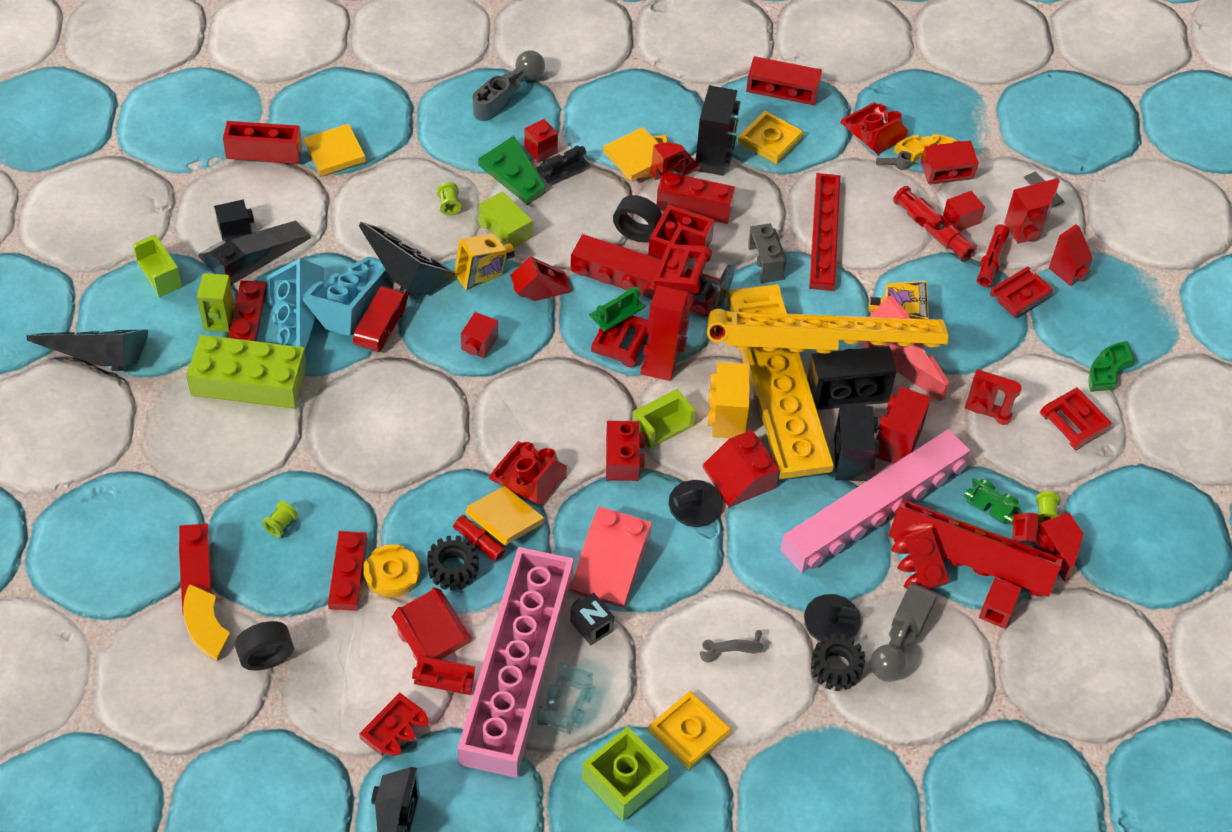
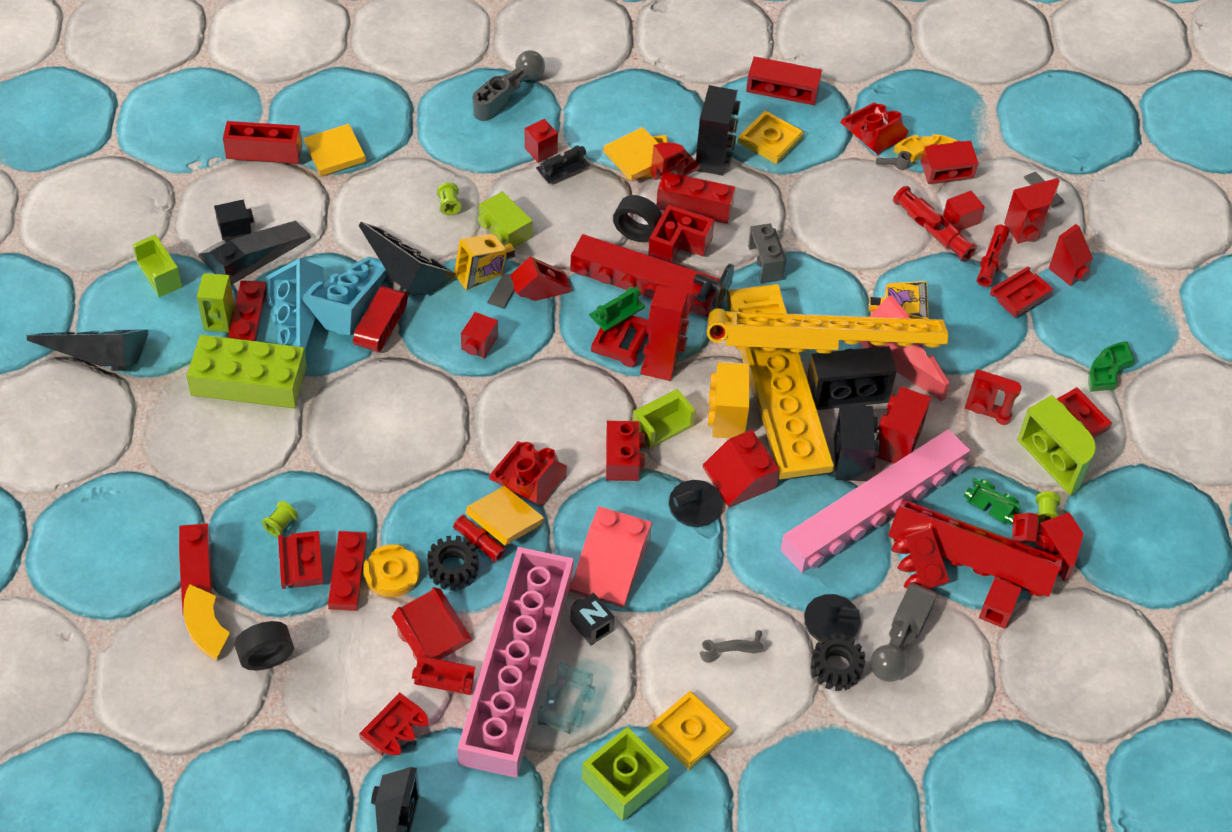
green wing [478,135,545,205] -> none
red plate [653,244,712,294] -> none
red tile [809,173,841,291] -> none
none -> red plate [278,531,324,589]
none -> dark grey window [487,273,514,309]
none -> lime brick [1017,395,1096,496]

